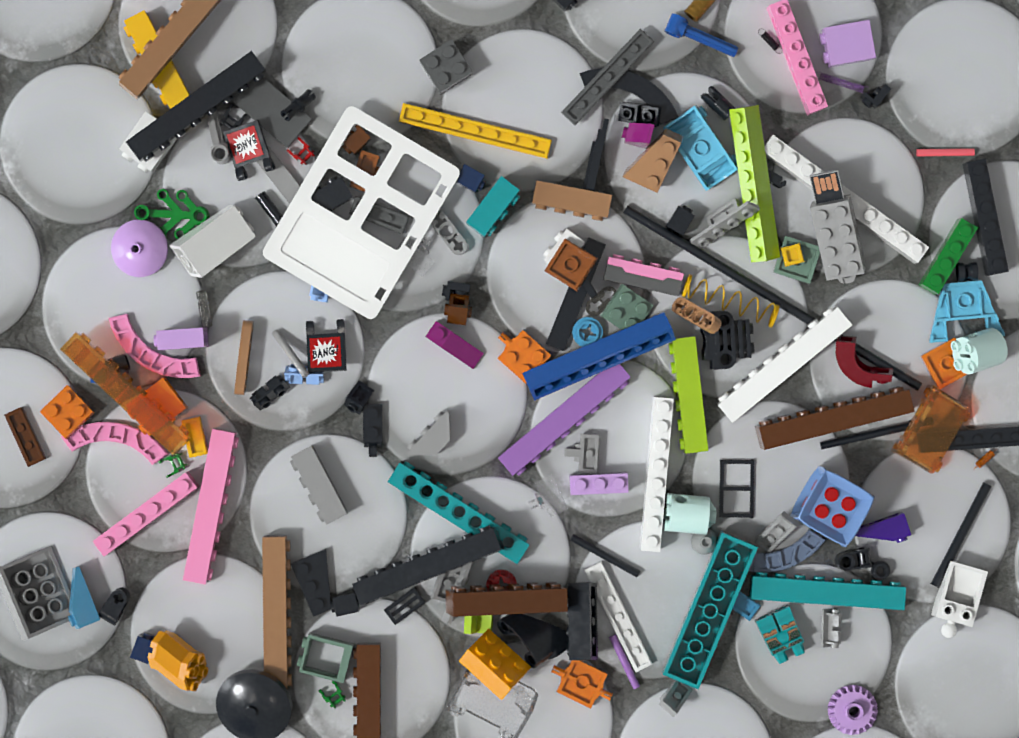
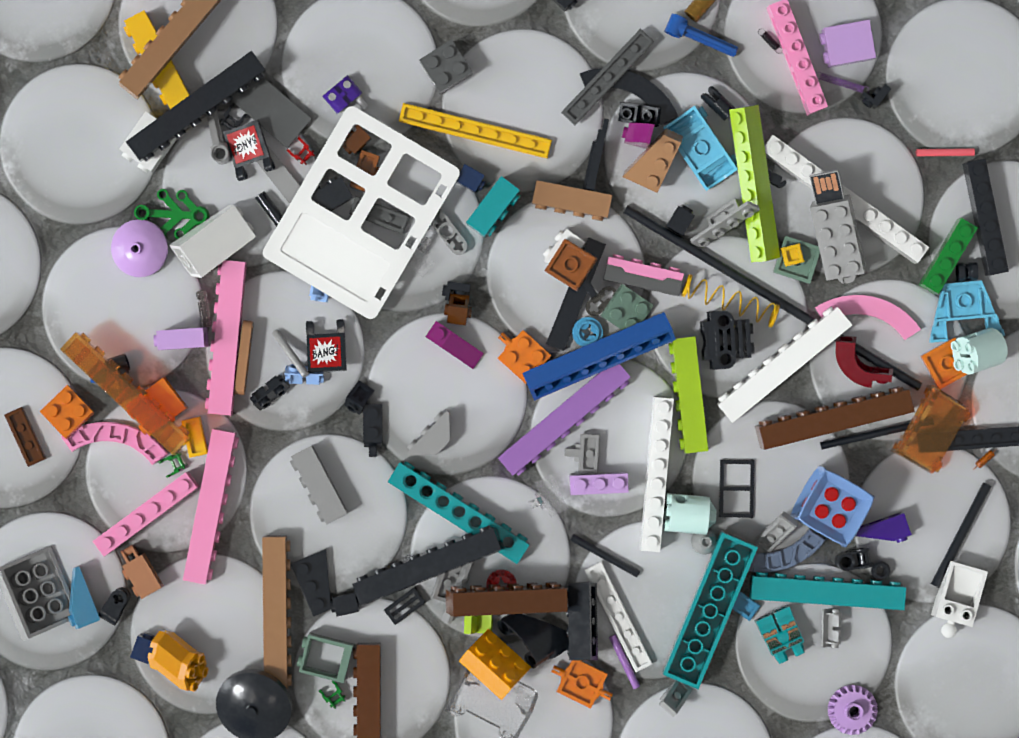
bright pink tile [109,314,201,378] -> none
black pin [281,89,316,121] -> none
medium nougat beam [672,297,721,334] -> none
none -> nougat brick [121,544,164,599]
none -> bright pink brick [205,260,247,416]
none -> dark purple piece [322,75,368,115]
none -> bright pink tile [814,295,921,340]

